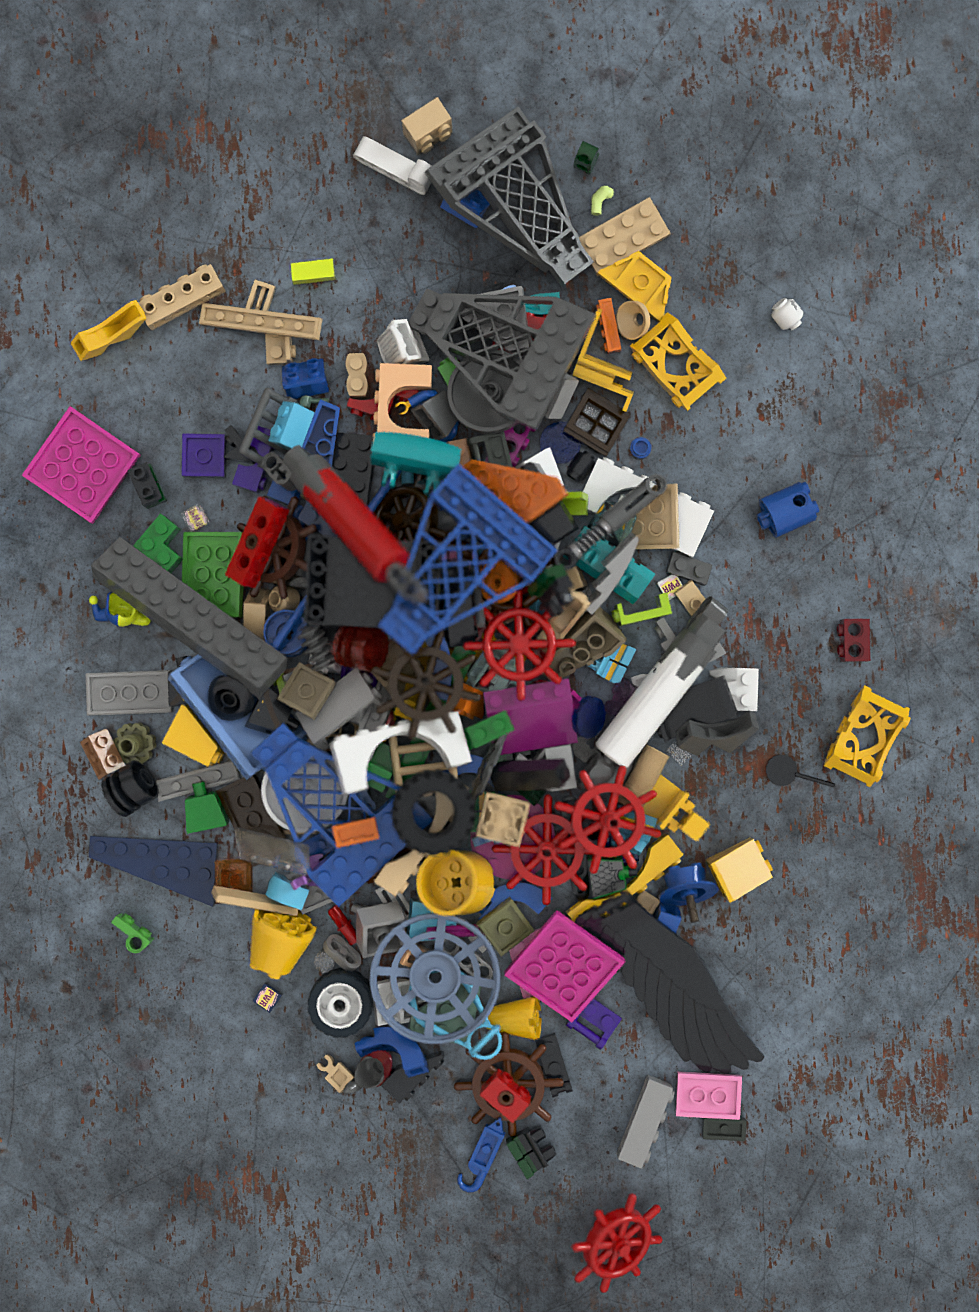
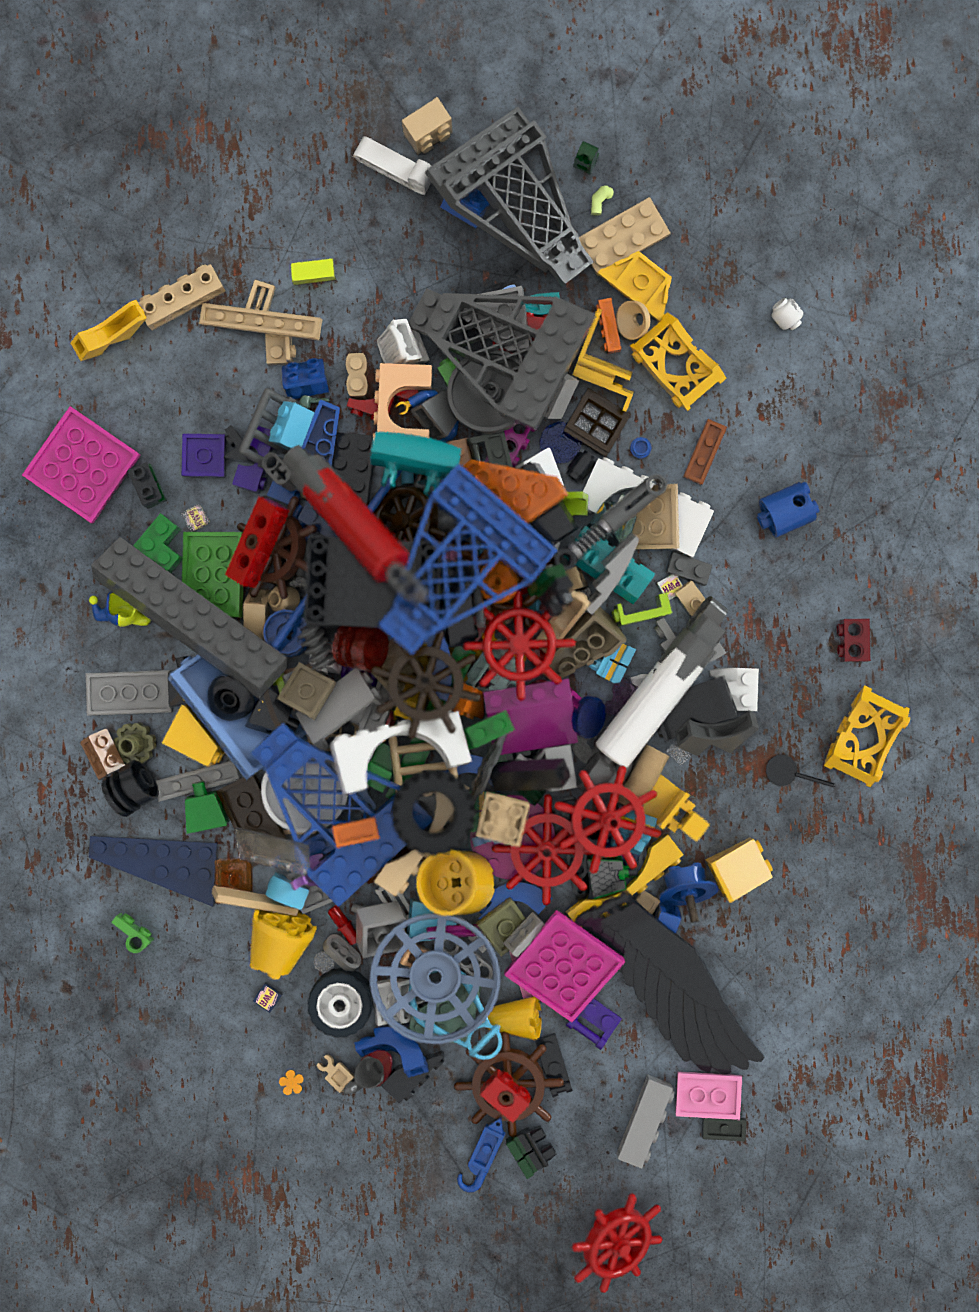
none -> light orange plant [279,1070,304,1095]
none -> light grey plate [503,912,545,957]
none -> dark orange tile [682,419,727,486]

